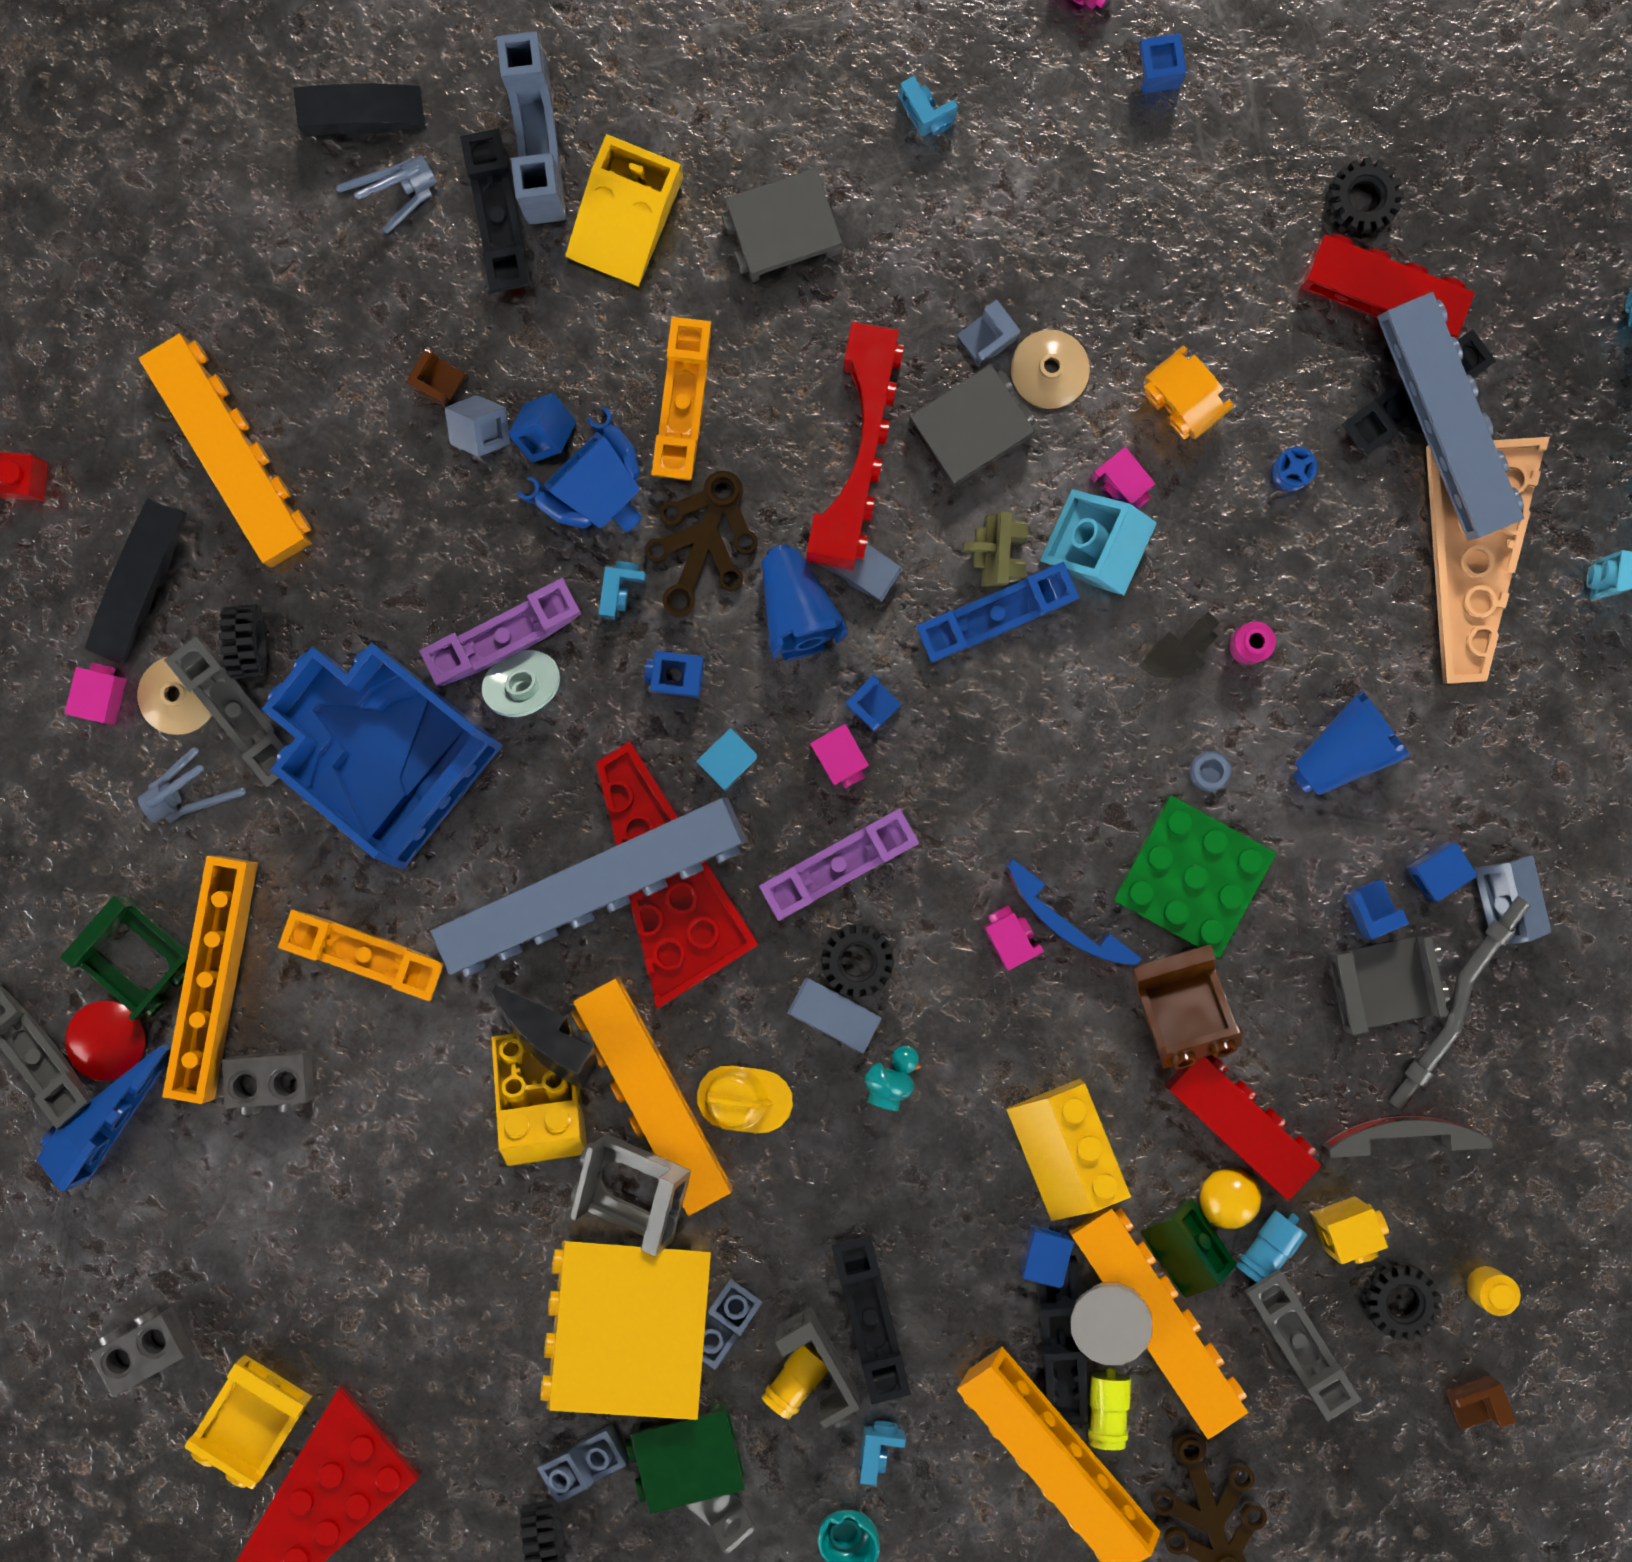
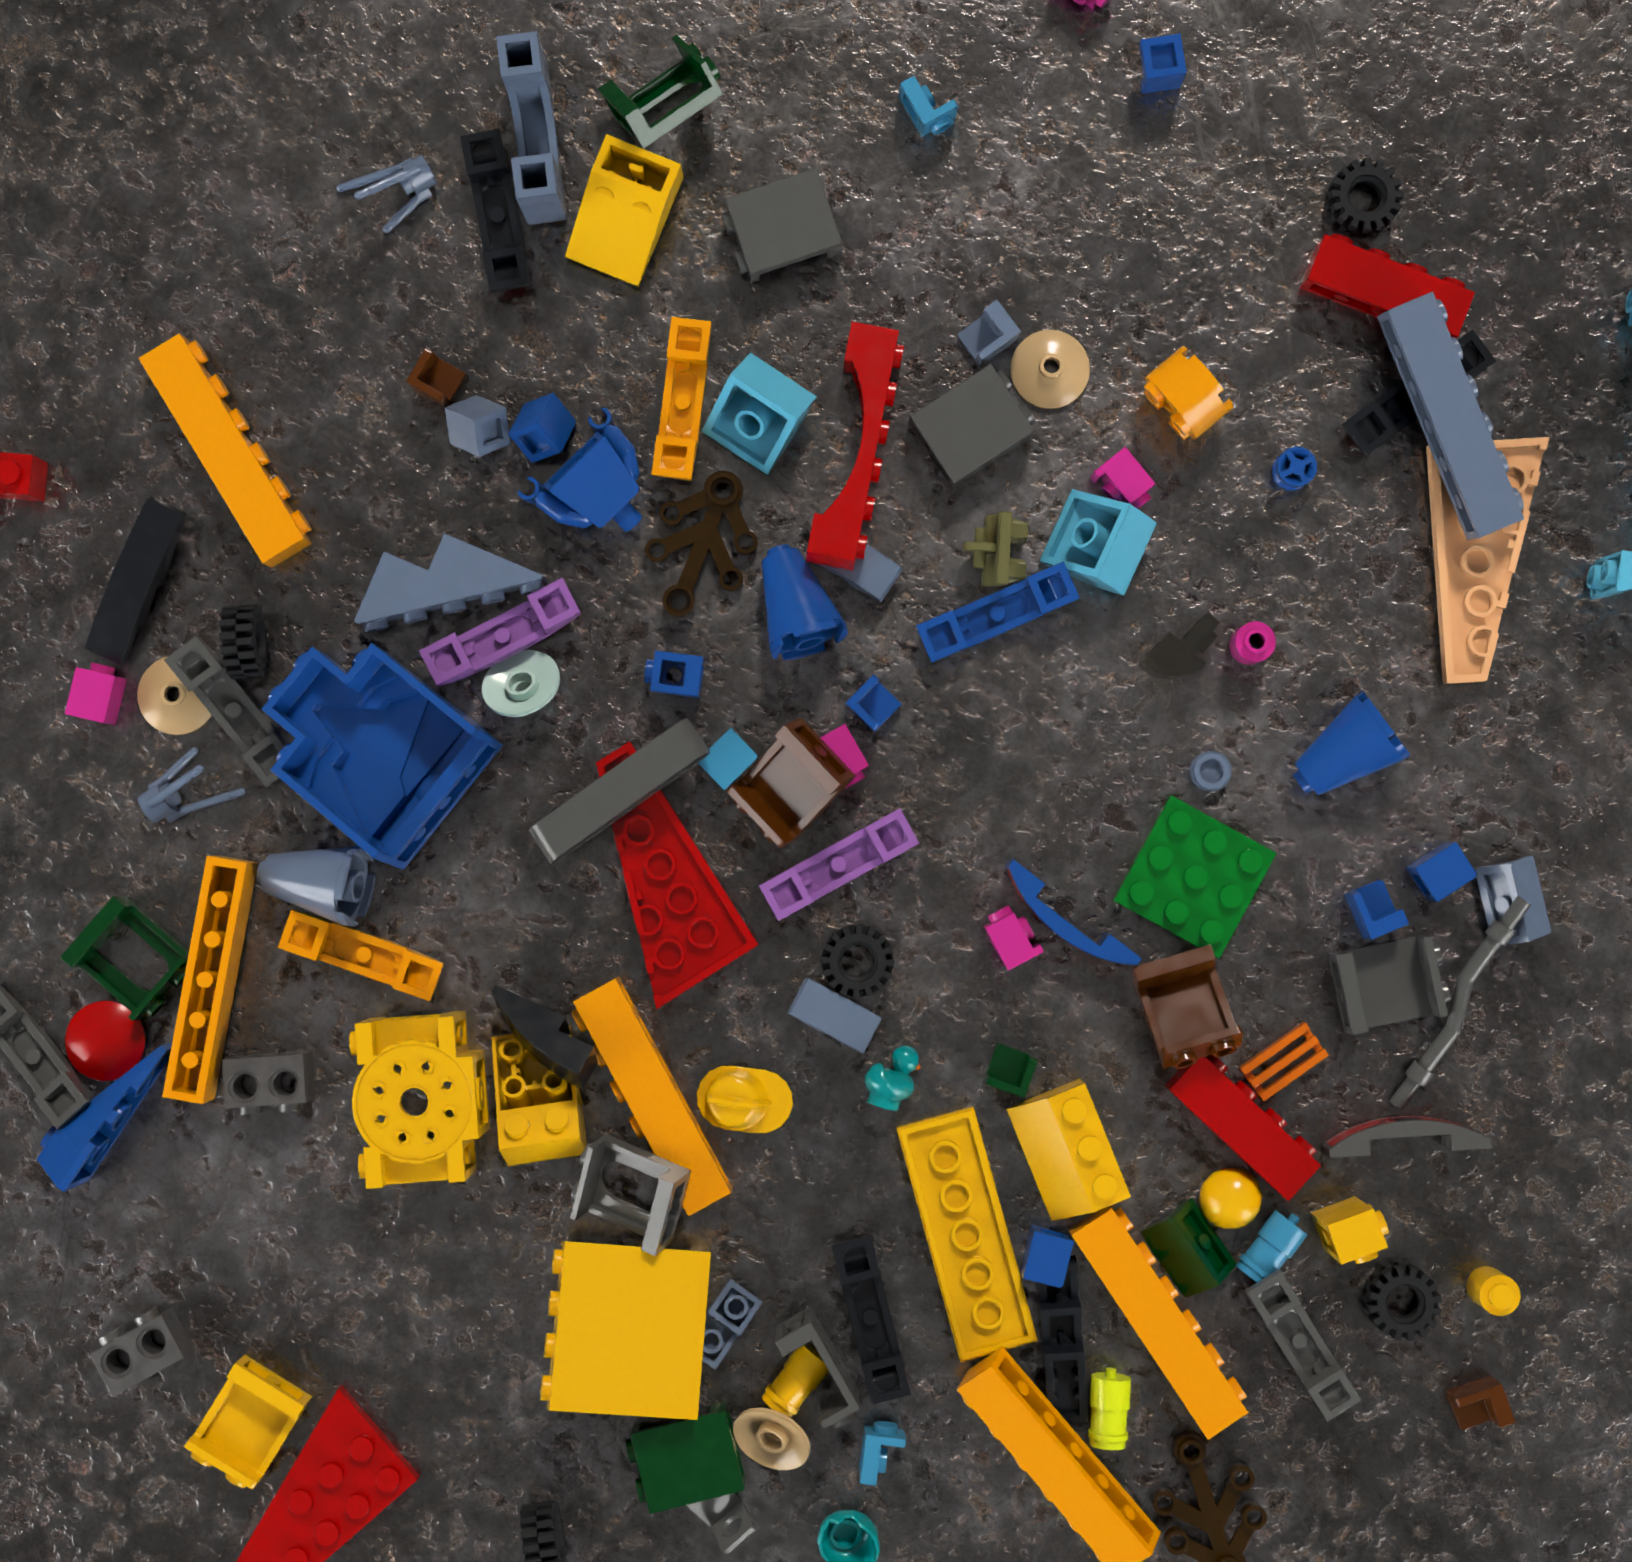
black slope [293,83,426,137] -> none
sand blue brick [430,798,748,978] -> none
sand blue slope [537,1424,630,1503] -> none
dark azure bracket [599,561,647,620] -> none
light grey tile [1071,1282,1152,1365] -> none
none -> sand blue cone [257,846,375,927]
none -> yellow piece [349,1011,490,1189]
none -> sand blue slope [353,533,547,633]
none -> dark grey beam [528,718,710,864]
none -> dark green panel [598,35,723,149]
none -> medium azure slope [701,353,817,475]
none -> reddish brown panel [727,718,856,848]
none -> tan dish [733,1408,810,1471]
none -> yellow tile [896,1106,1038,1362]
none -> dark green panel [983,1042,1038,1098]
none -> orange tile [1238,1022,1329,1102]

